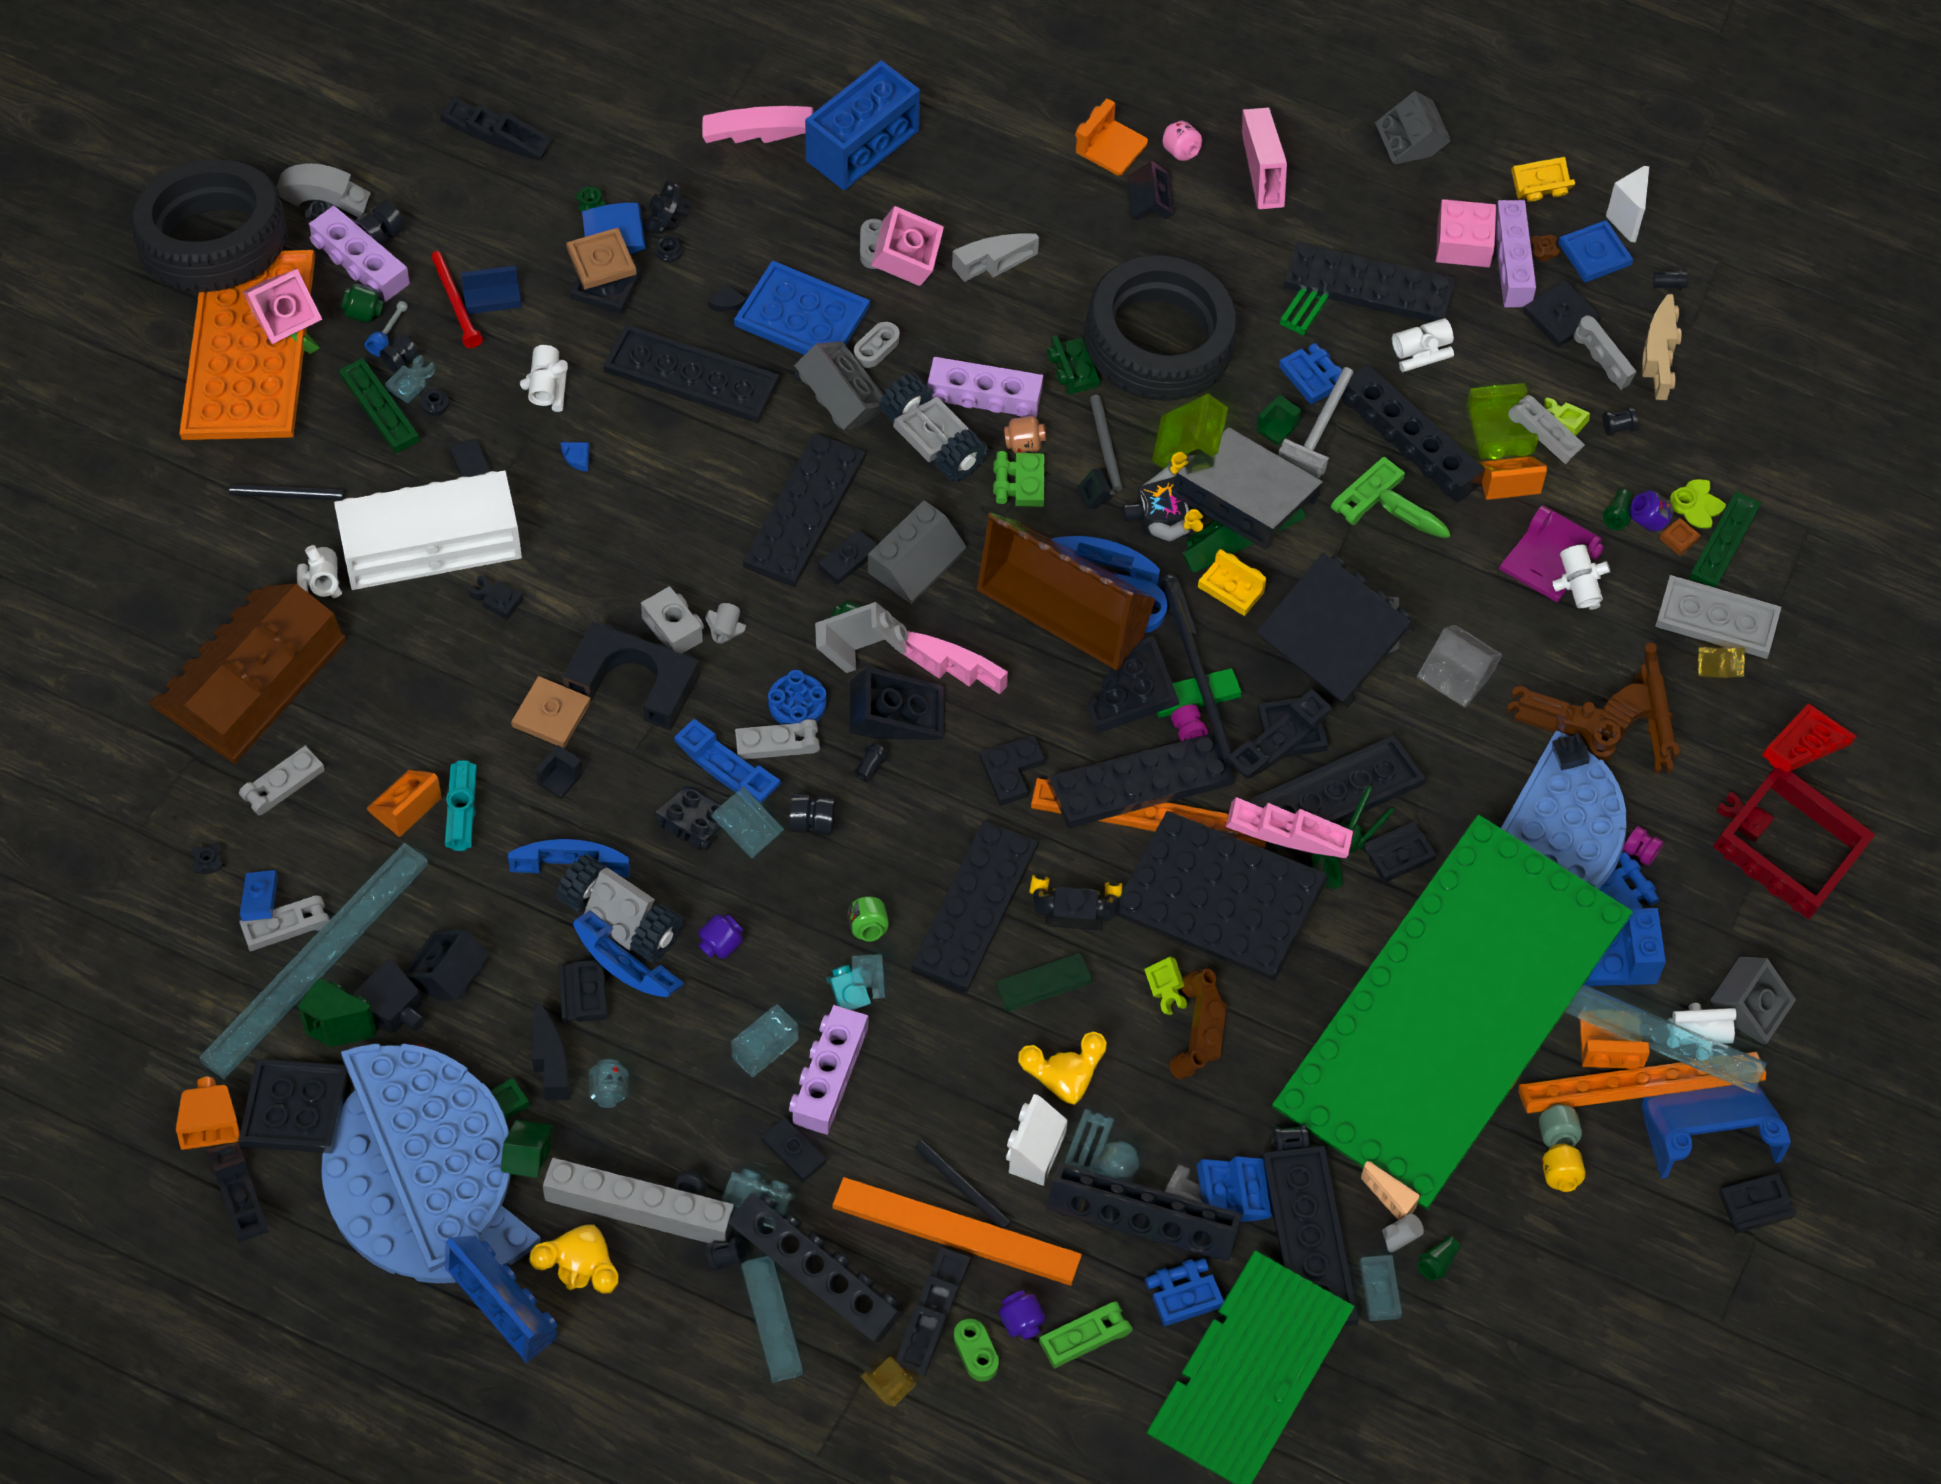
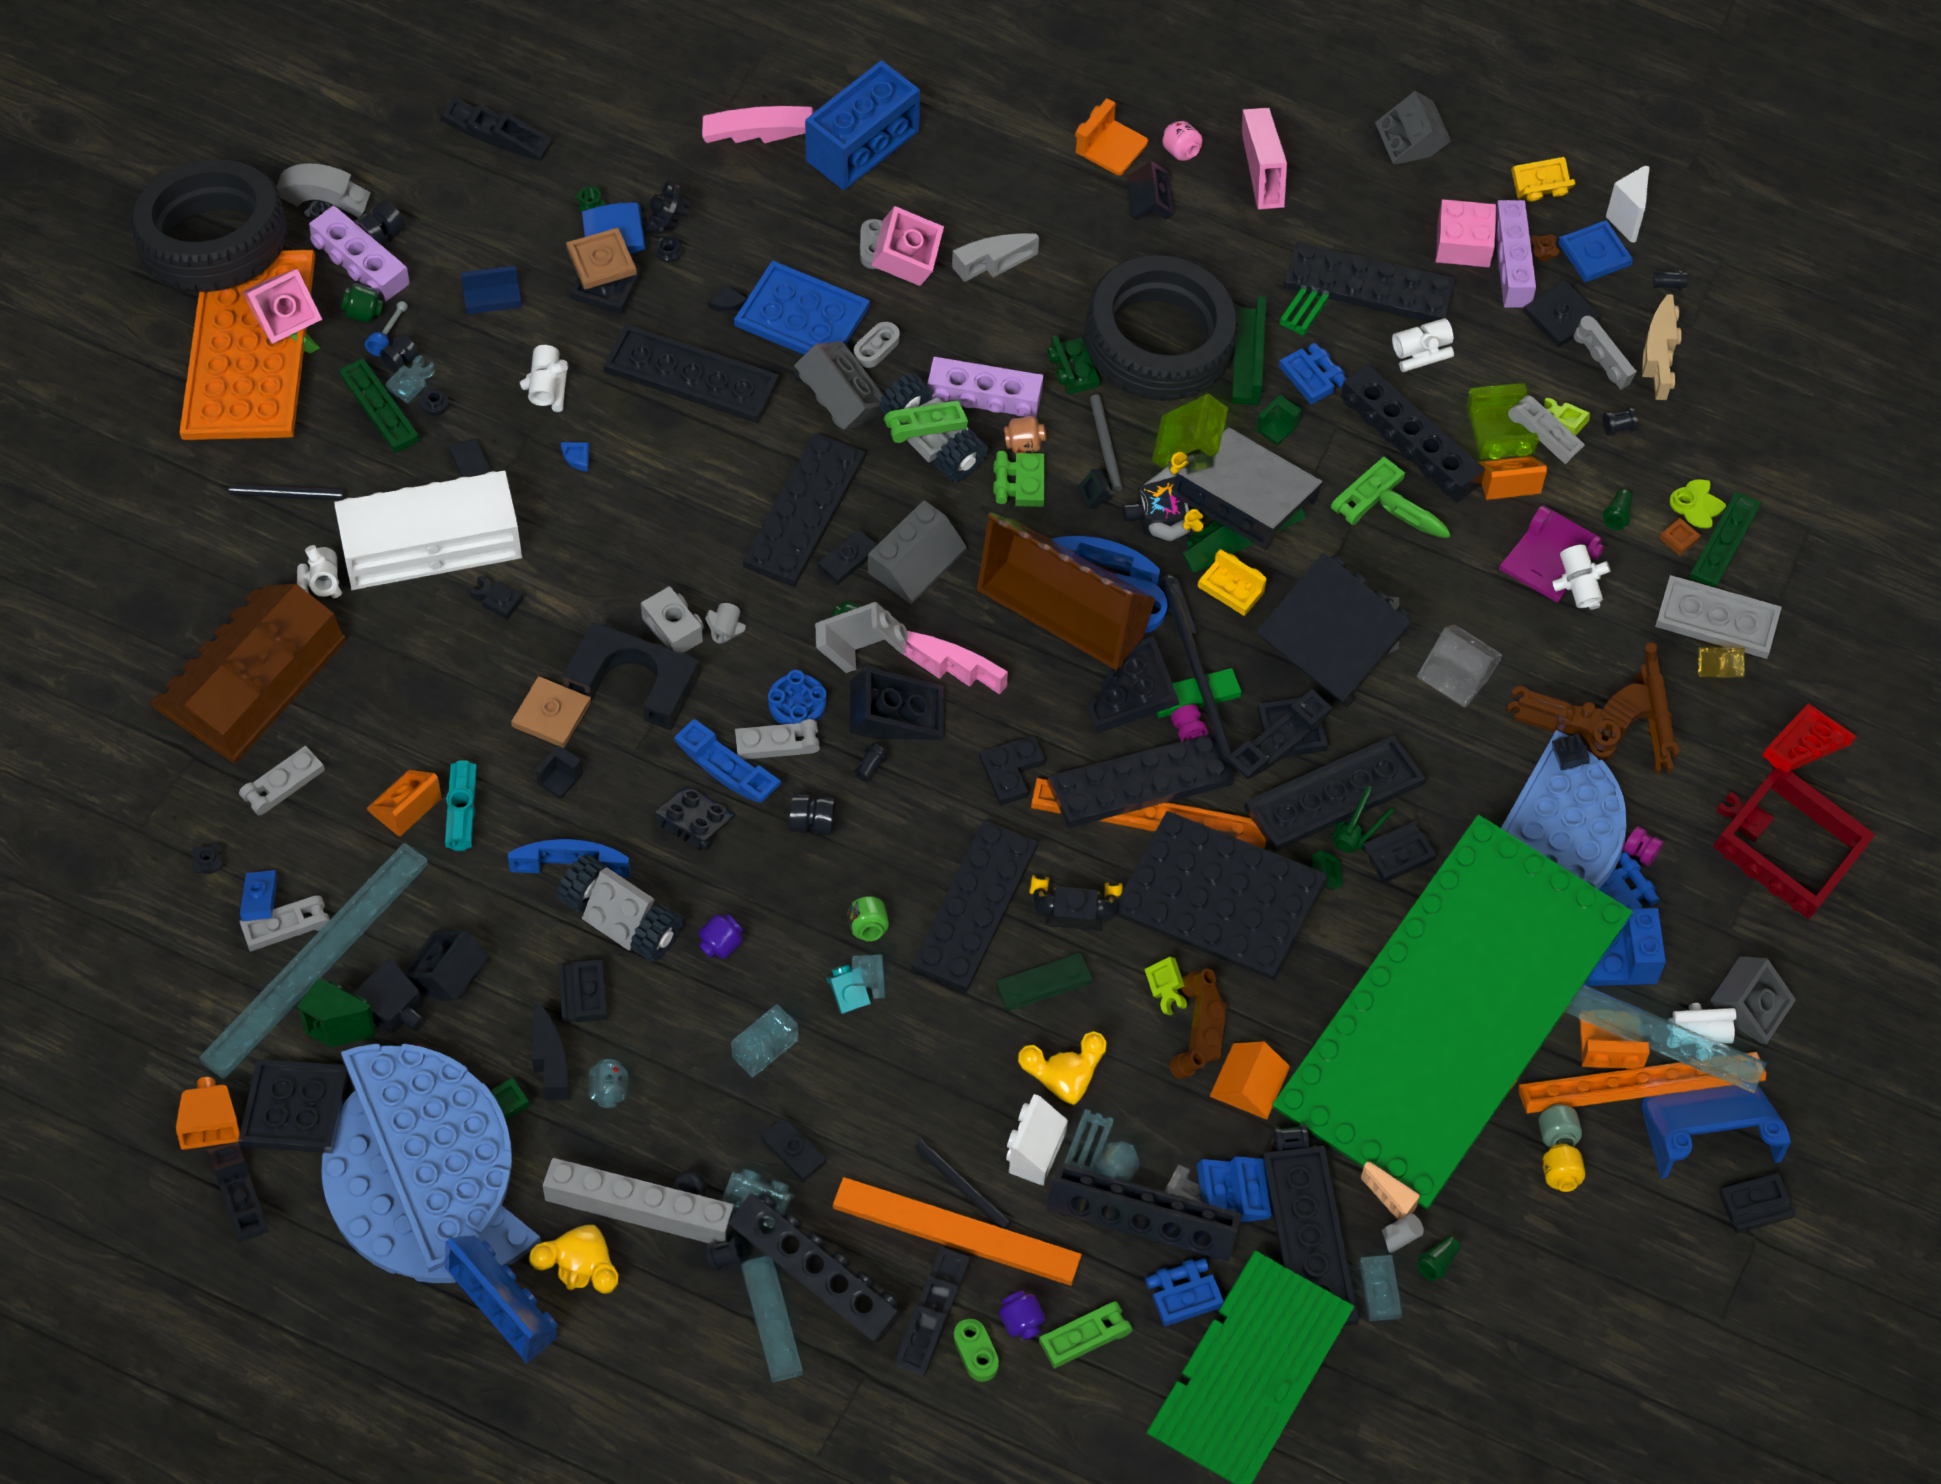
red bar [431,251,483,348] -> none
dark green panel [501,1120,553,1178] -> none
blue slope [573,910,684,997] -> none
clear light blue plate [711,786,784,859] -> none
lavender brick [789,1005,868,1135] -> none
clear yellow panel [861,1357,917,1407] -> none
bright pink slope [1226,797,1353,858] -> none
light grey piece [1278,367,1354,479] -> none
dark purple head [1631,490,1673,532] -> none
none -> bright green plate [884,400,968,443]
none -> orange slope [1210,1041,1290,1120]
none -> dark green fence [1232,296,1266,405]

